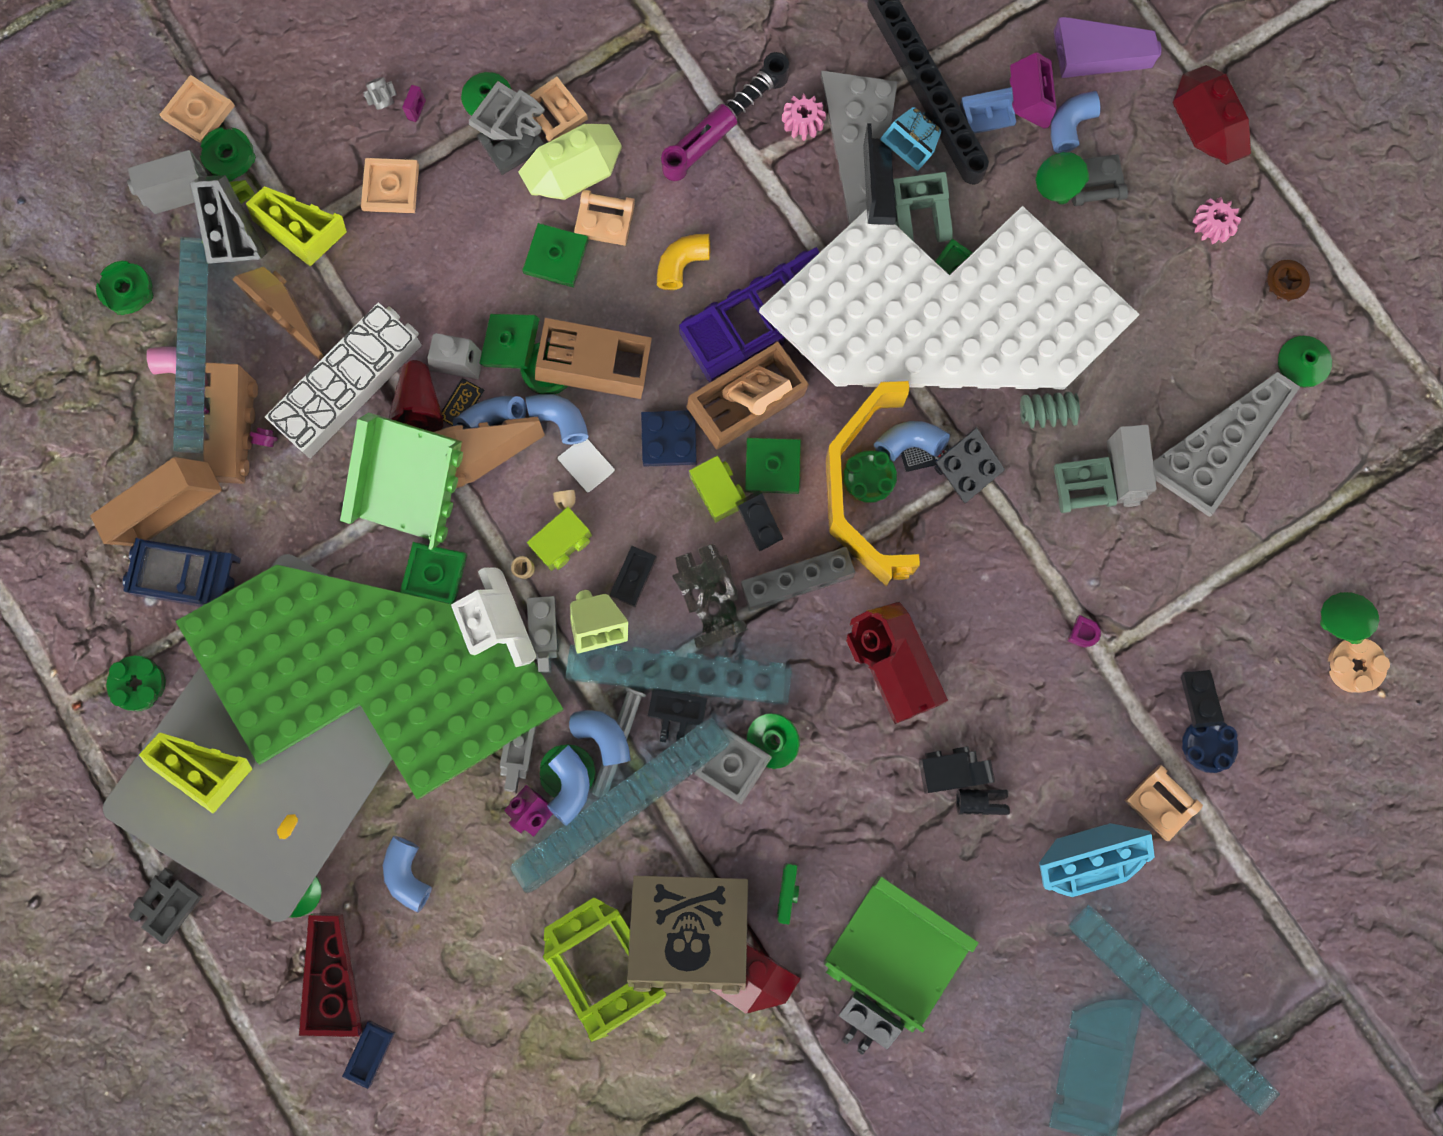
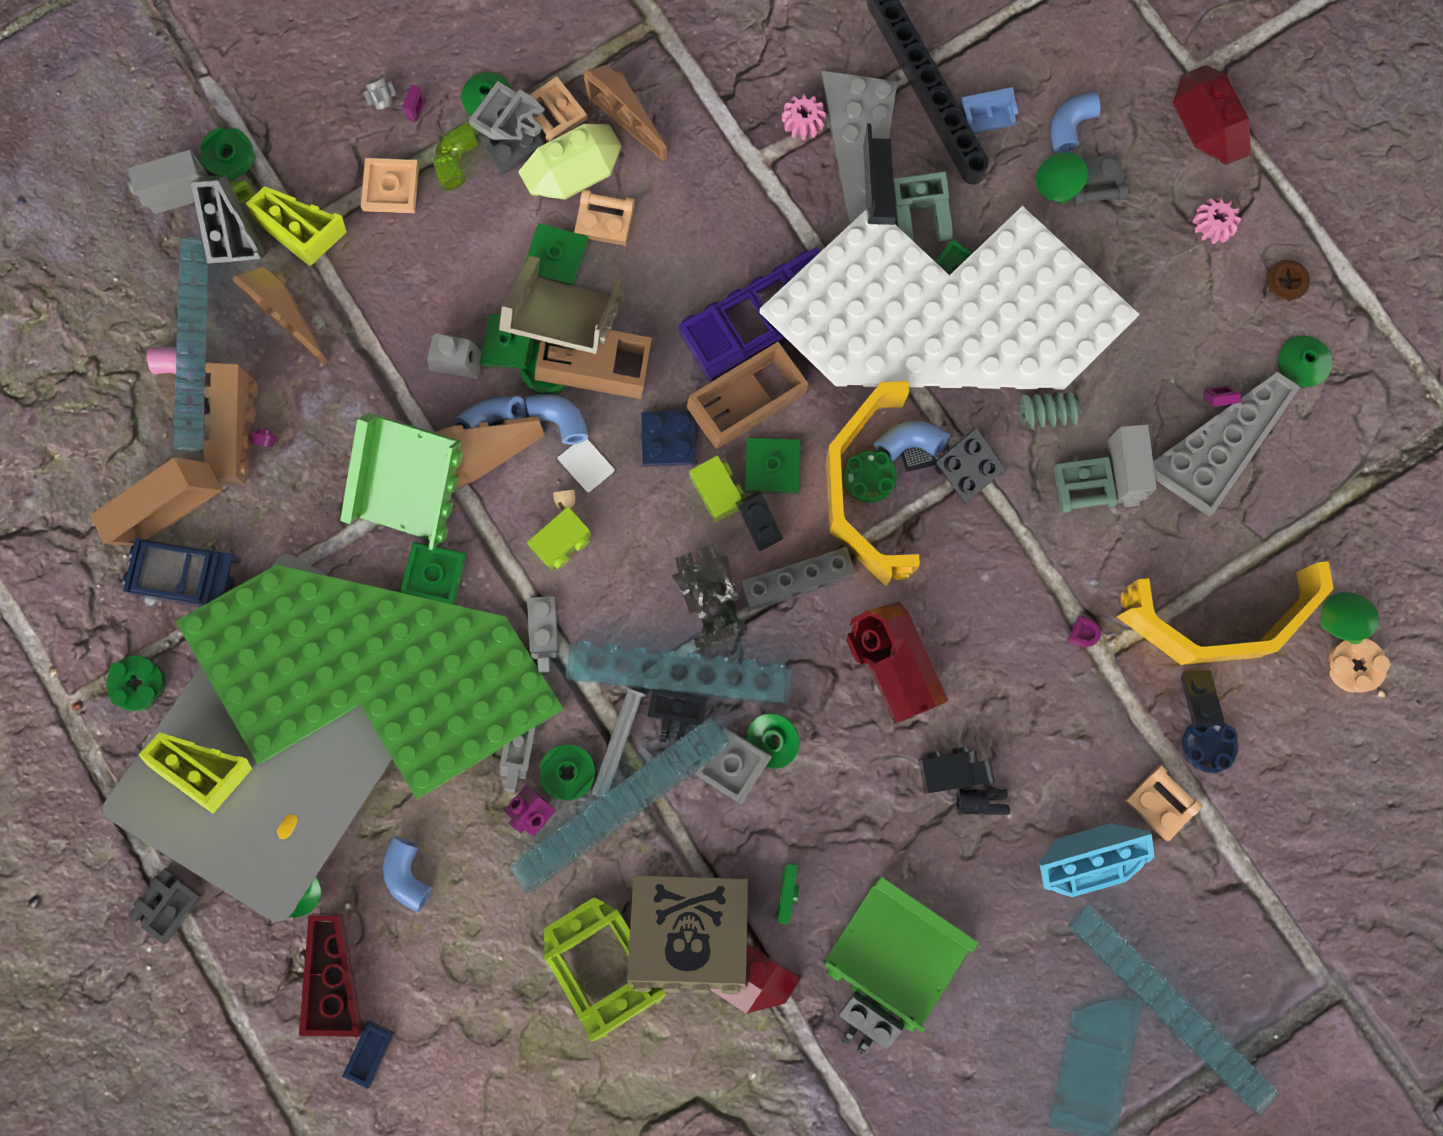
green plate [96,261,154,315] -> none
light nougat plate [160,75,235,143] -> none
white brick [265,302,422,459] -> none
dark red cone [388,360,443,432] -> none
black sticker [441,378,485,426] -> none
white plate [451,568,536,667] -> none
tan hinge [511,556,535,579] -> none
medium blue cylinder [547,745,590,826] -> none
medium blue cylinder [569,710,631,766] -> none
yellowish green torso [570,590,628,654] -> none
black plate [610,546,657,607] -> none
yellow cylinder [657,234,711,290] -> none
piece [661,52,789,181] -> none
light nougat plate [723,366,792,415] -> none
medium azure torso [880,107,941,171] -> none
magenta slope [1010,52,1057,129] -> none
medium lavender slope [1053,17,1161,78] -> none
none -> clear neon green cylinder [433,122,479,191]
none -> dark tan panel [499,256,625,354]
none -> medium nougat wedge [583,65,668,162]
none -> yellow panel [1116,561,1334,665]
none -> magenta tile [1203,386,1240,406]

